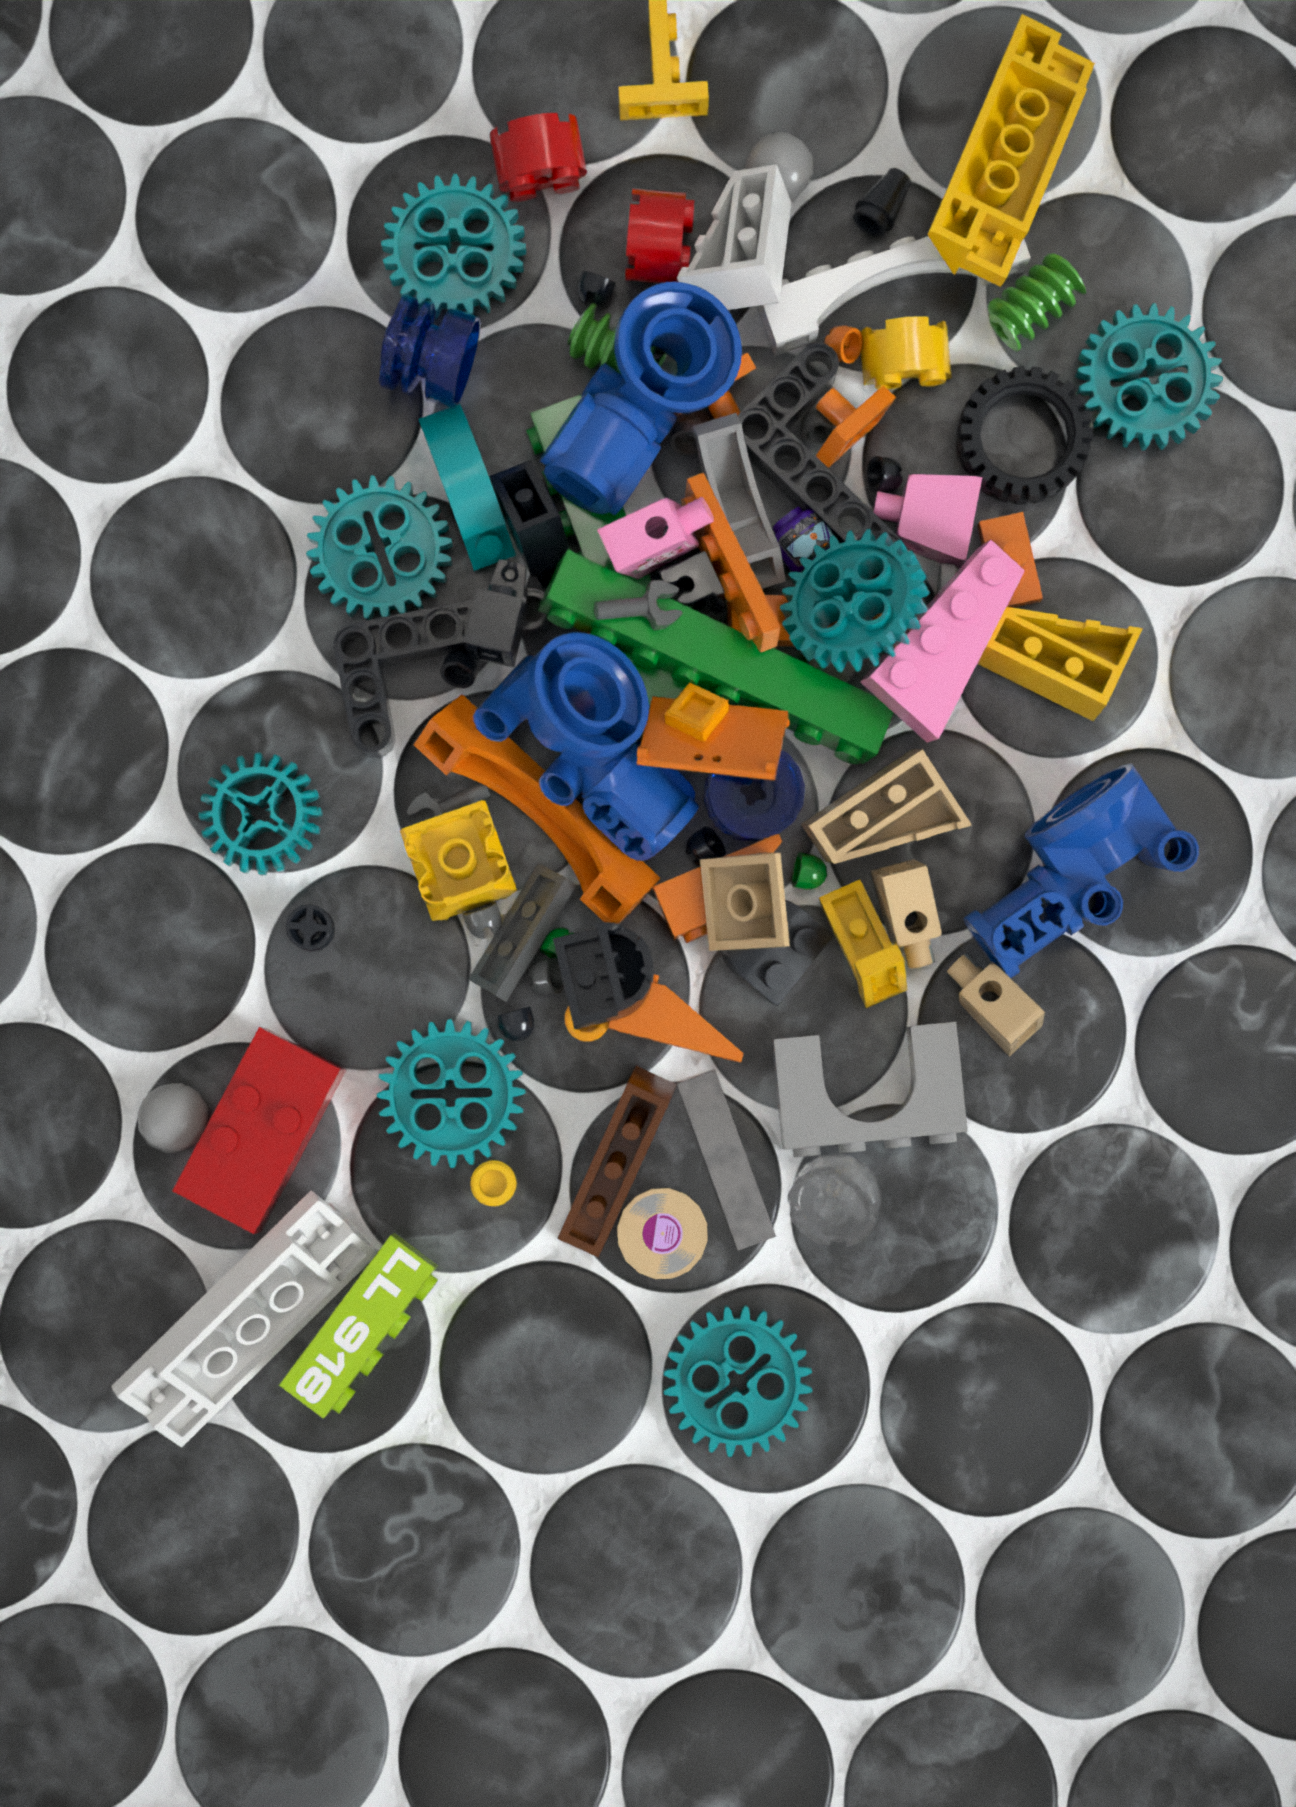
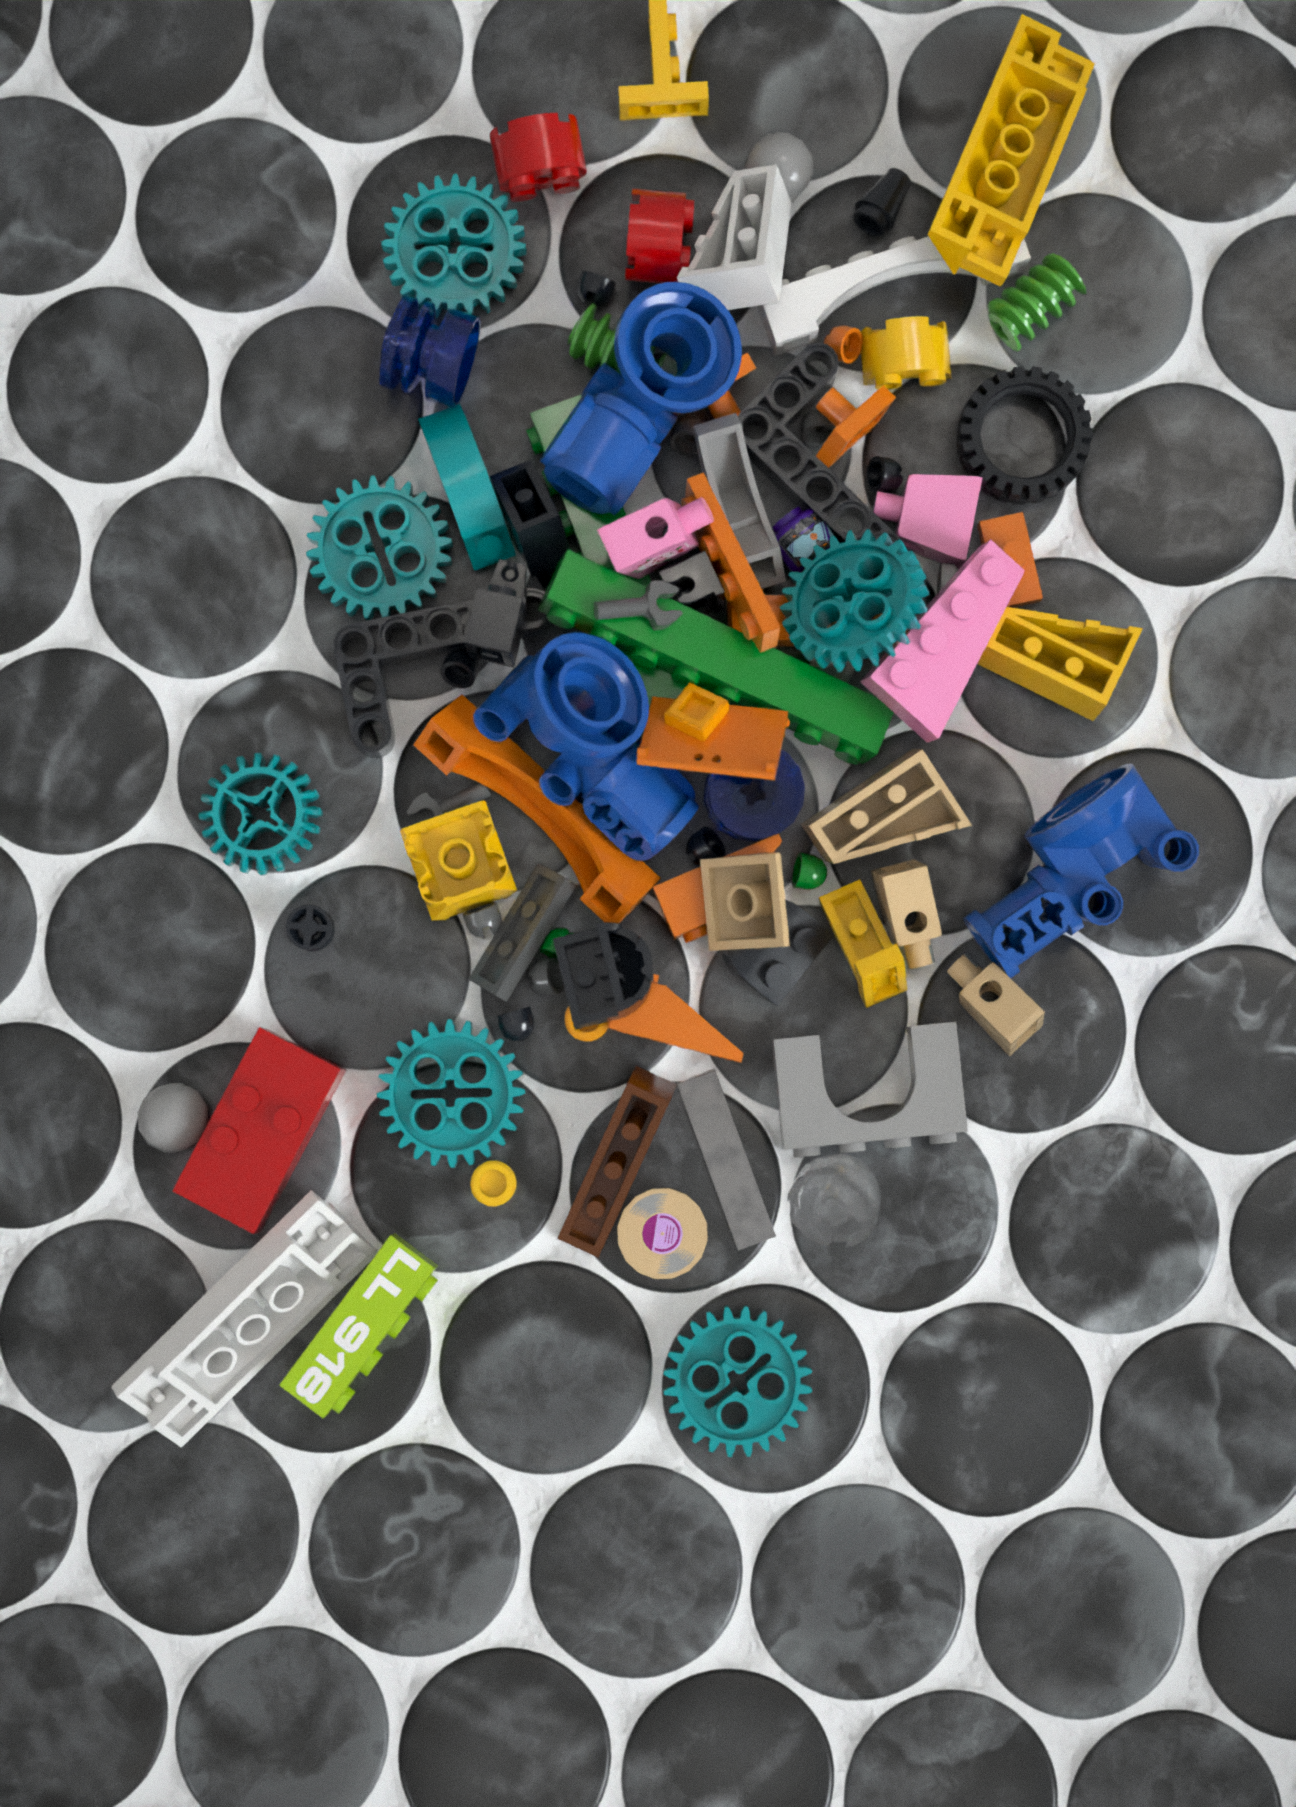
teal gear [1075,303,1223,451] -> none

